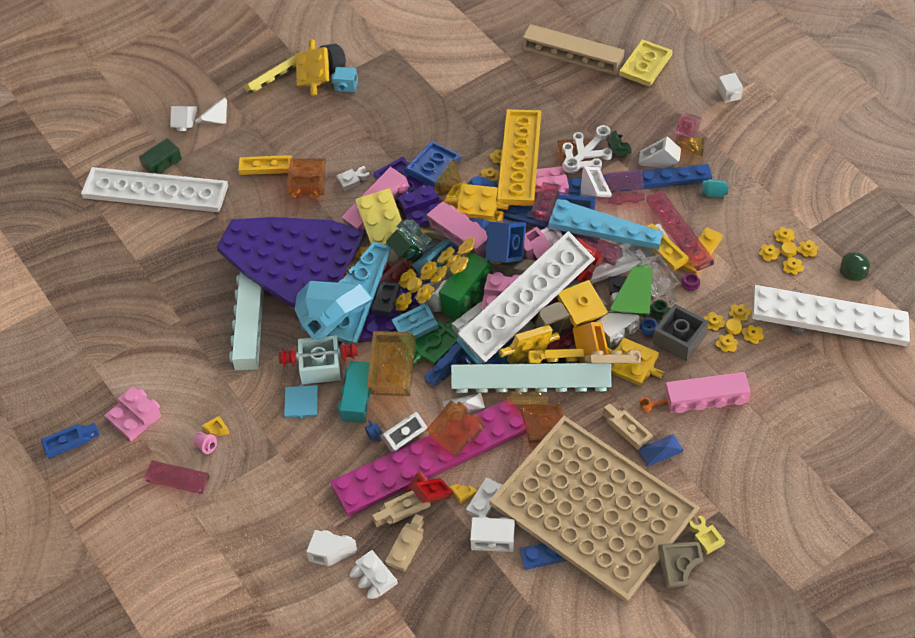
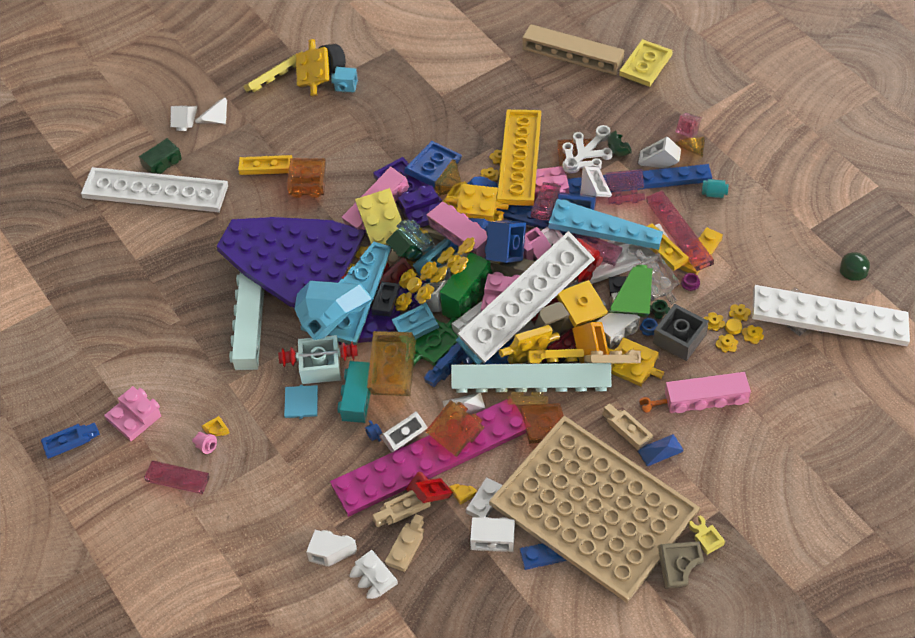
white plate [336,166,370,191] -> none
white brick [717,73,743,103] -> none
yellow plant [759,227,819,275] -> none

